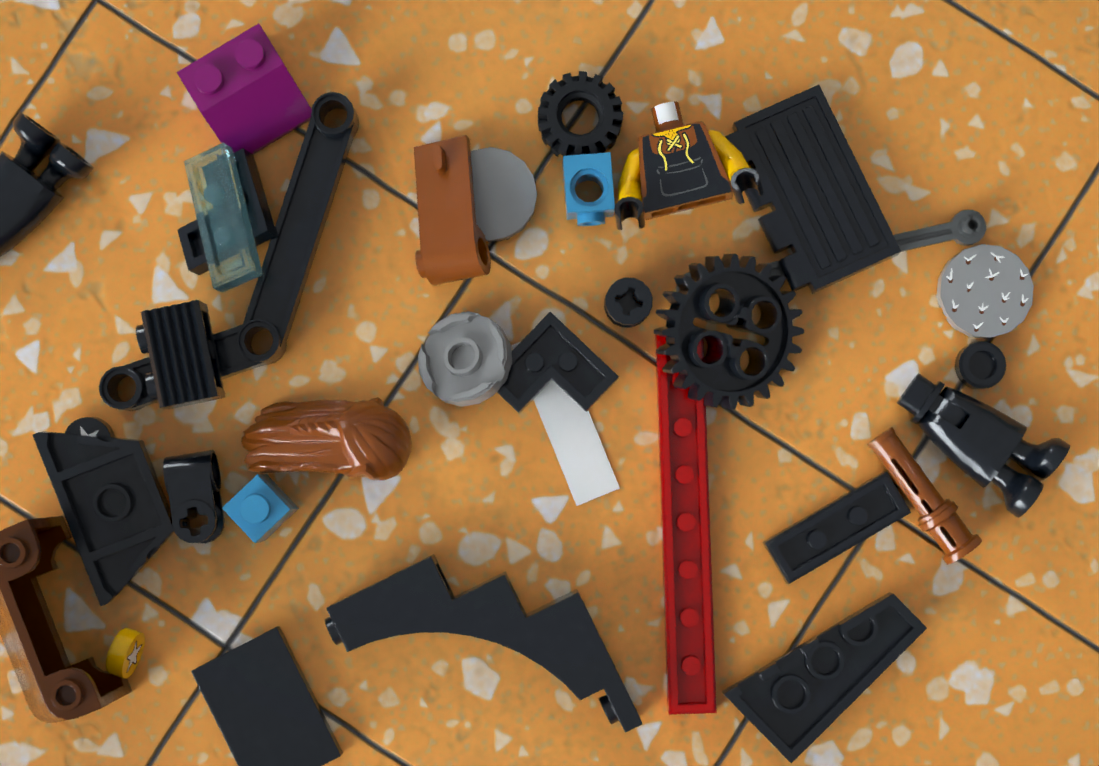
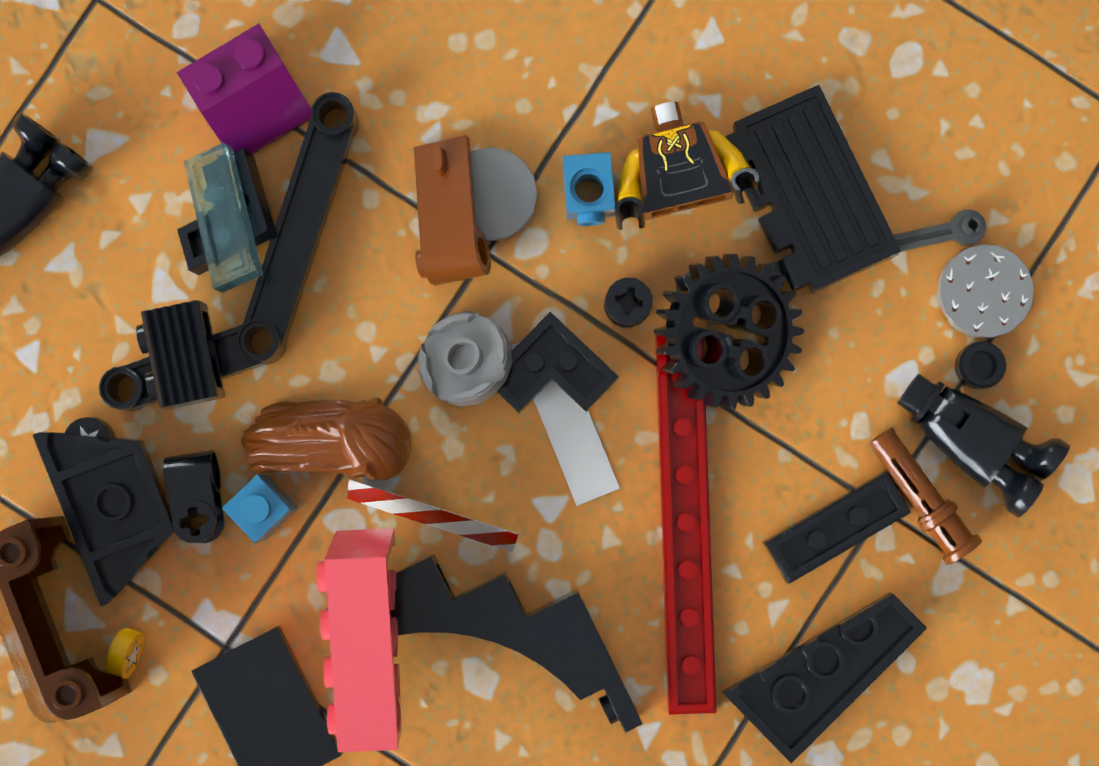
black tyre [538,71,623,157] -> none
none -> coral wedge [317,528,402,752]
none -> sticker [347,479,519,553]

